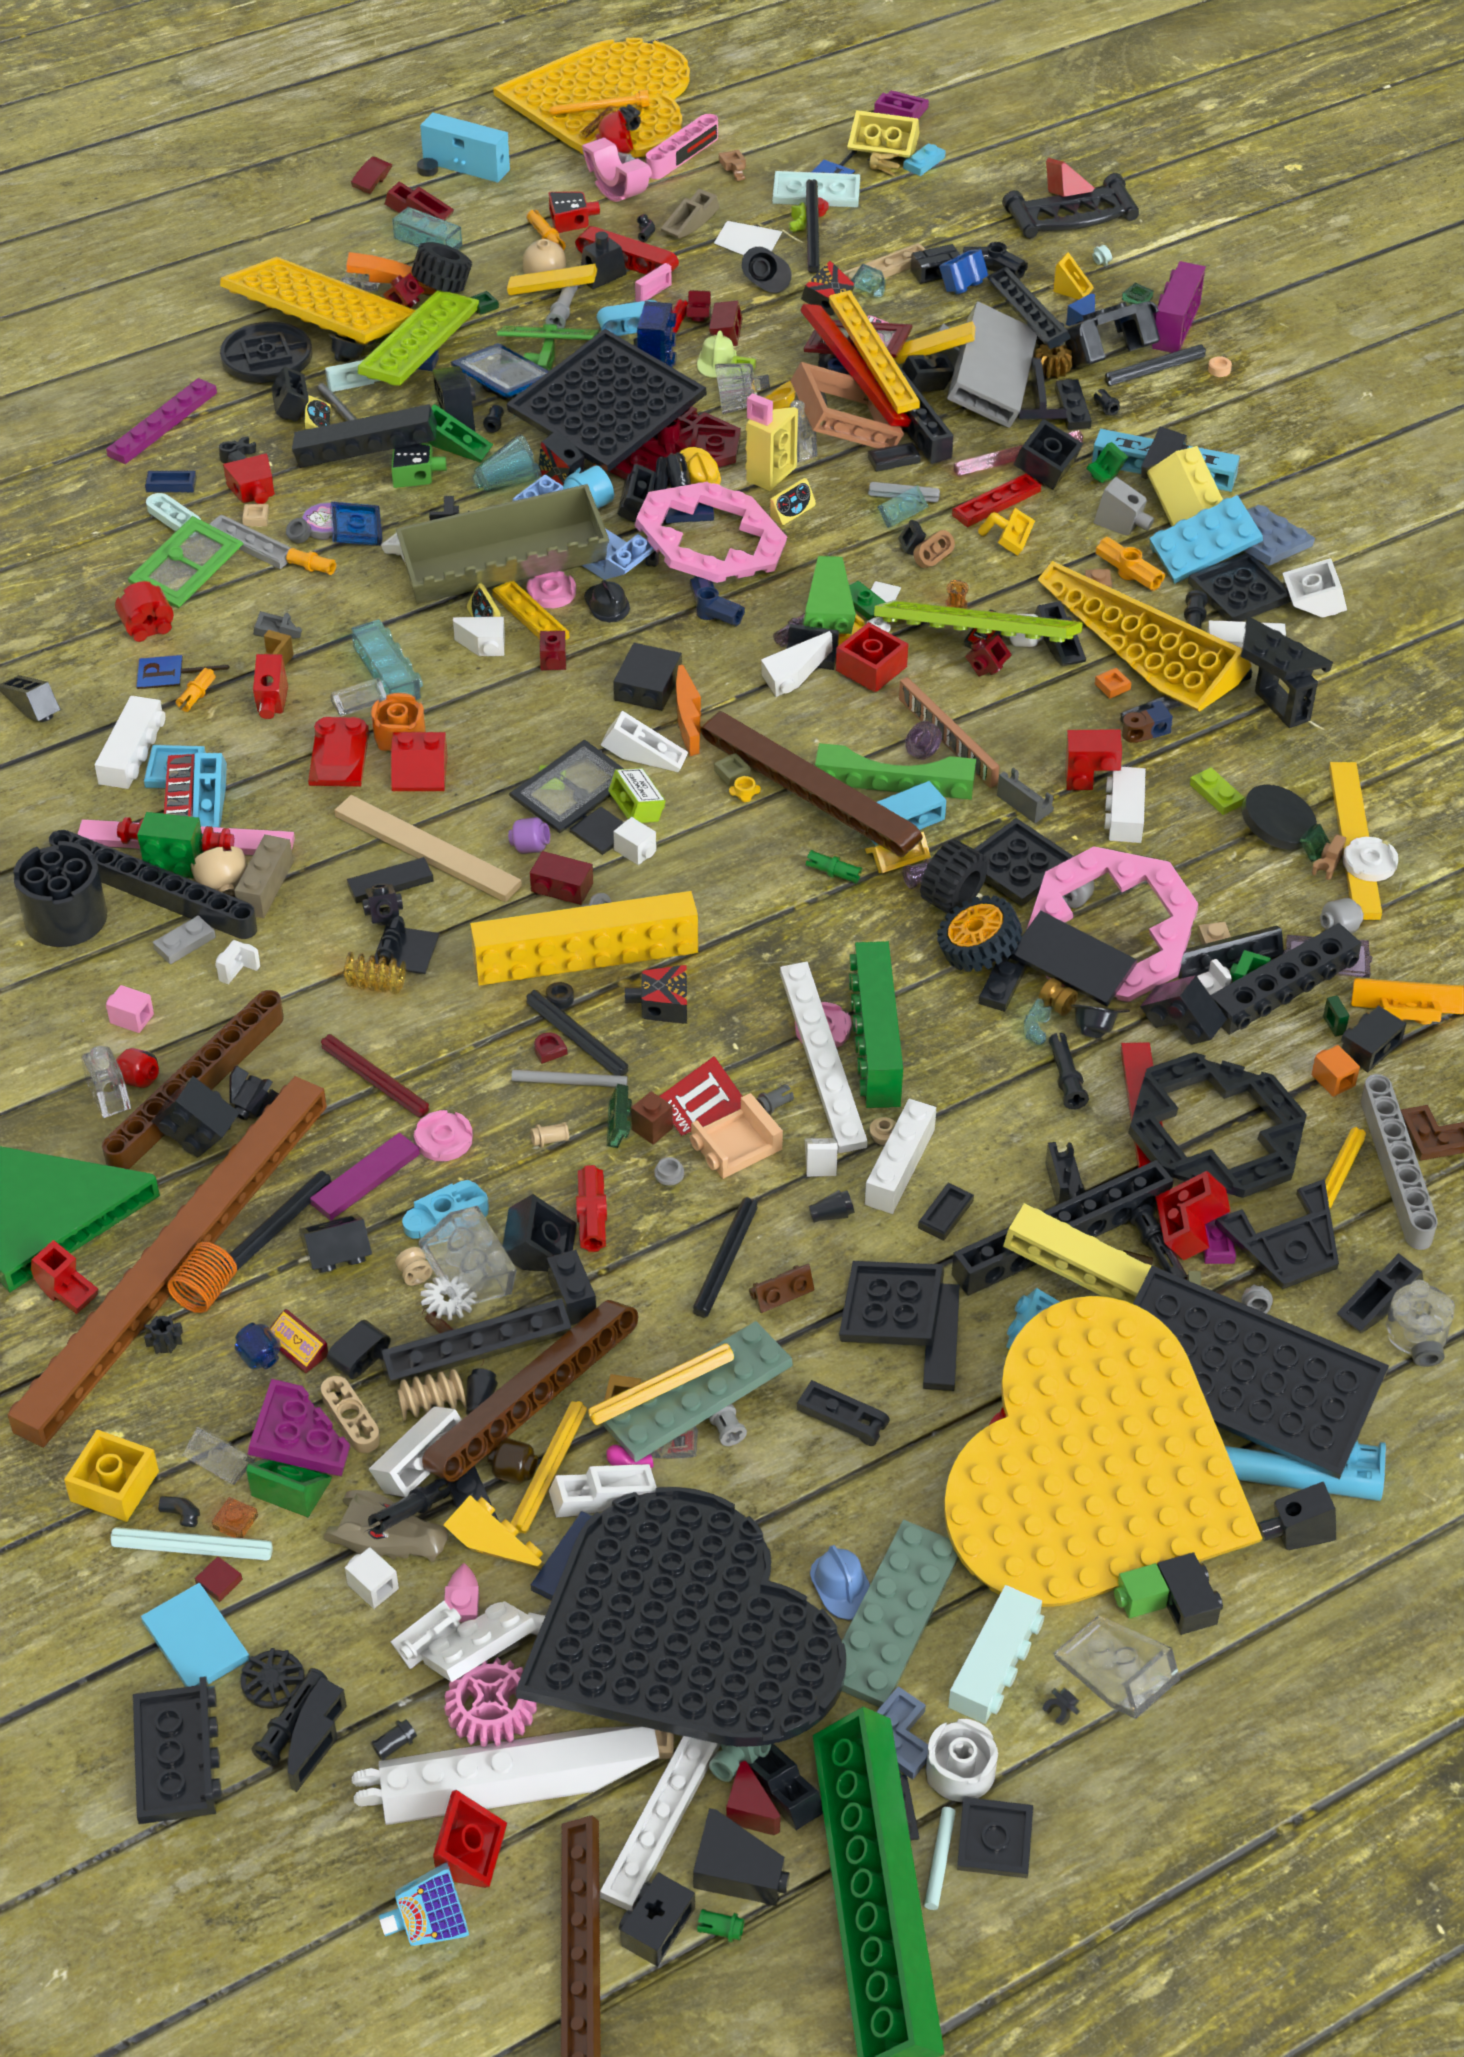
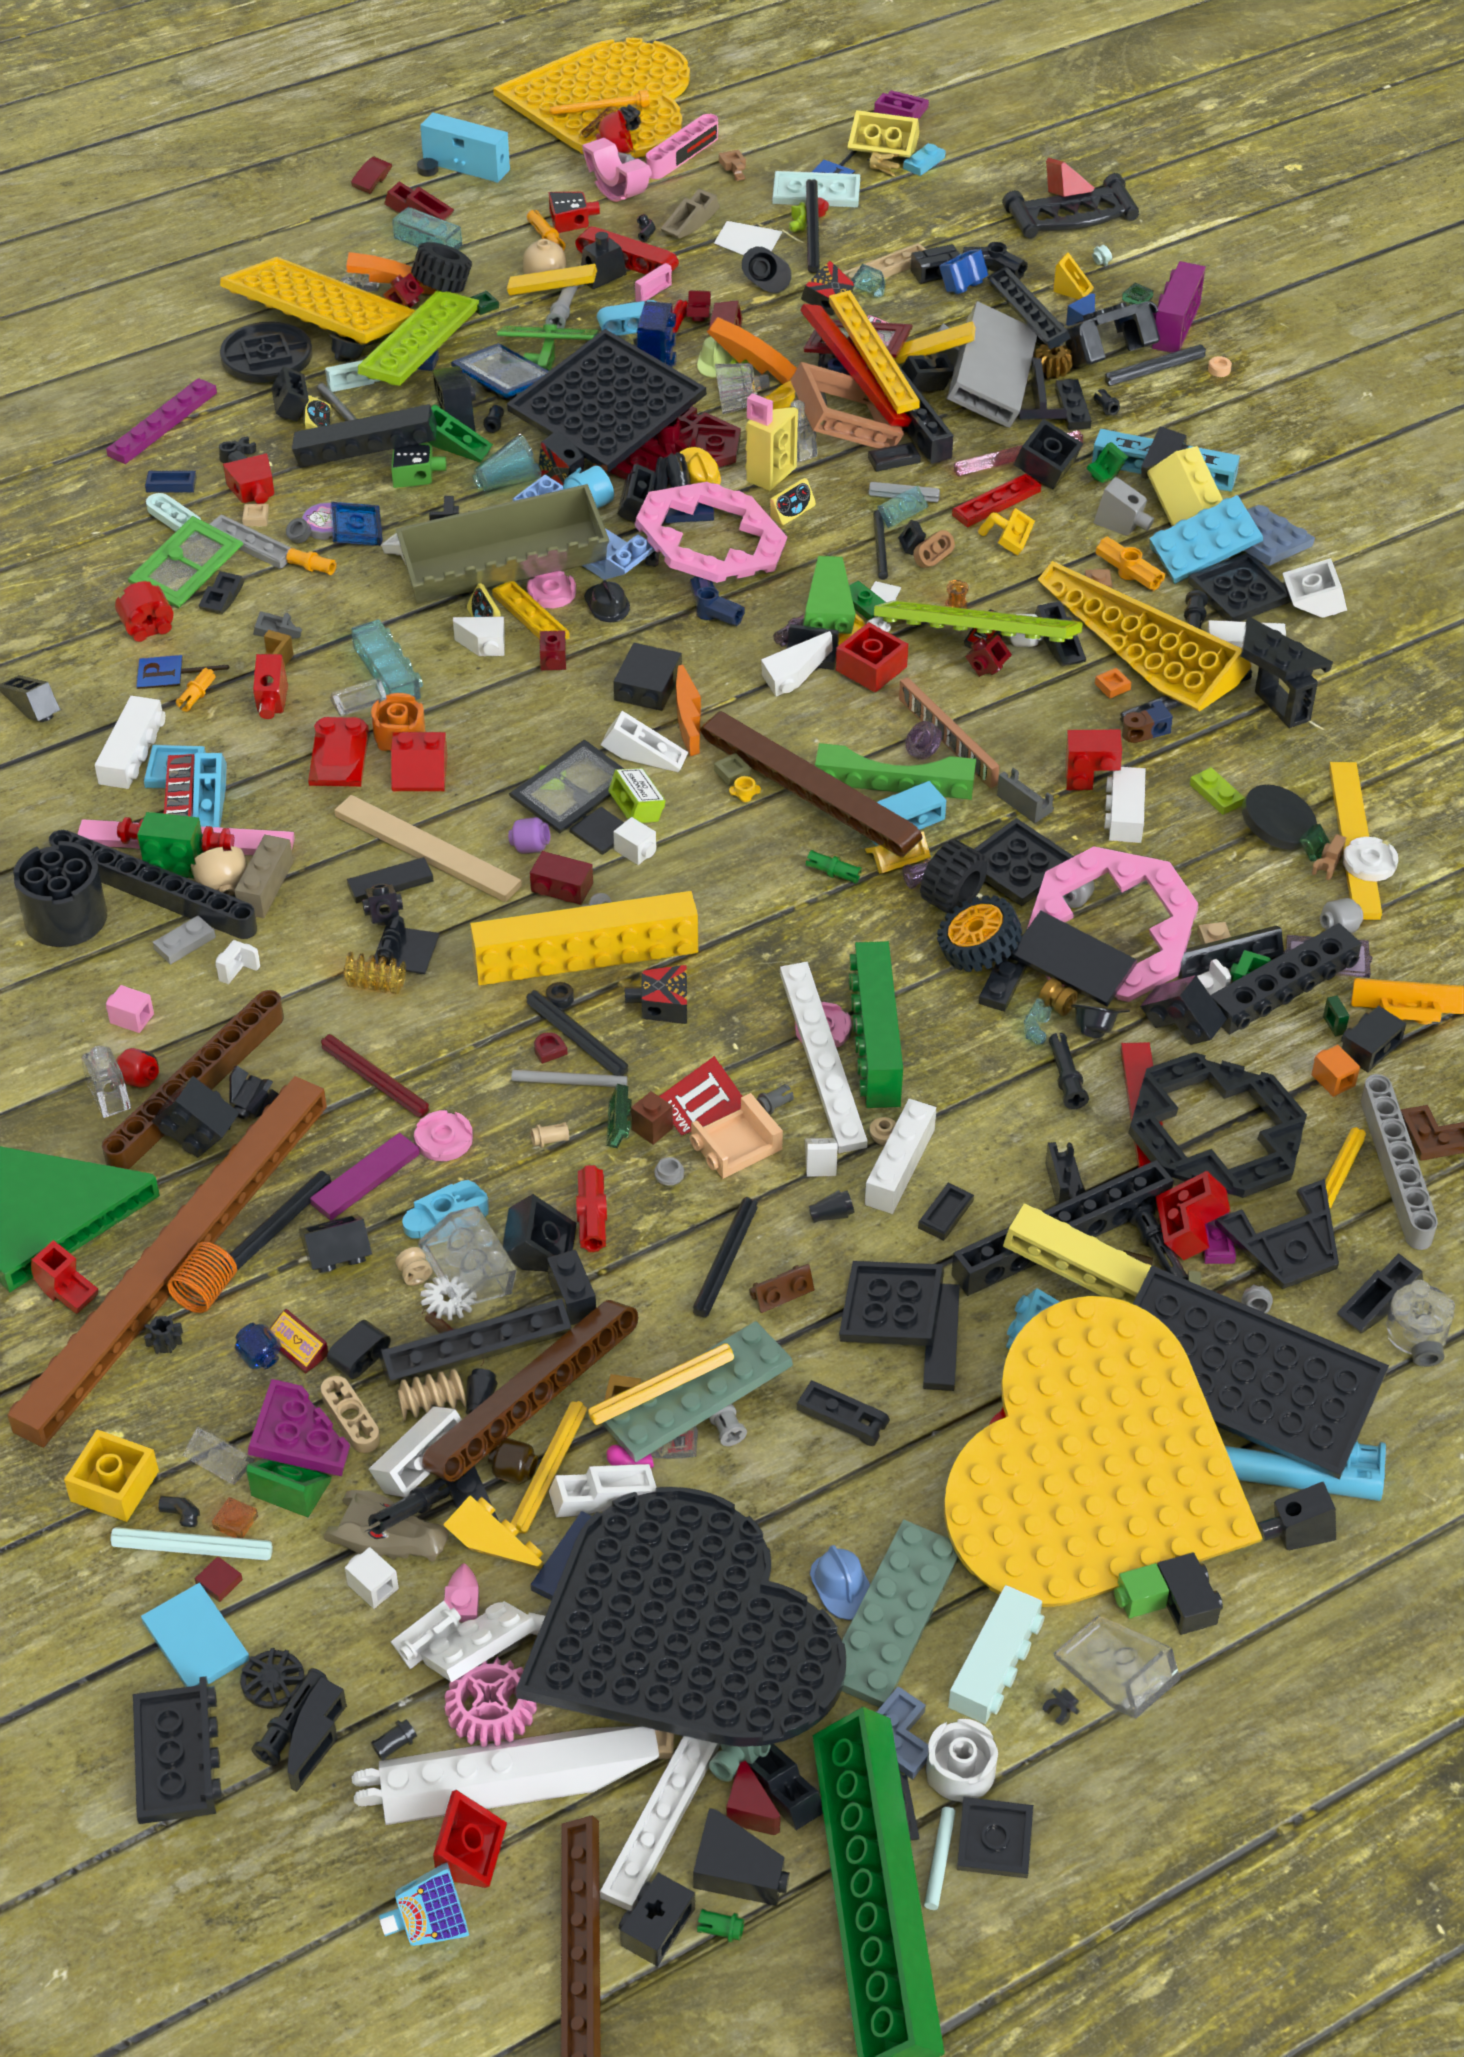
none -> black slope [199,571,245,614]
none -> orange slope [707,317,797,385]
none -> black bar [873,510,888,580]

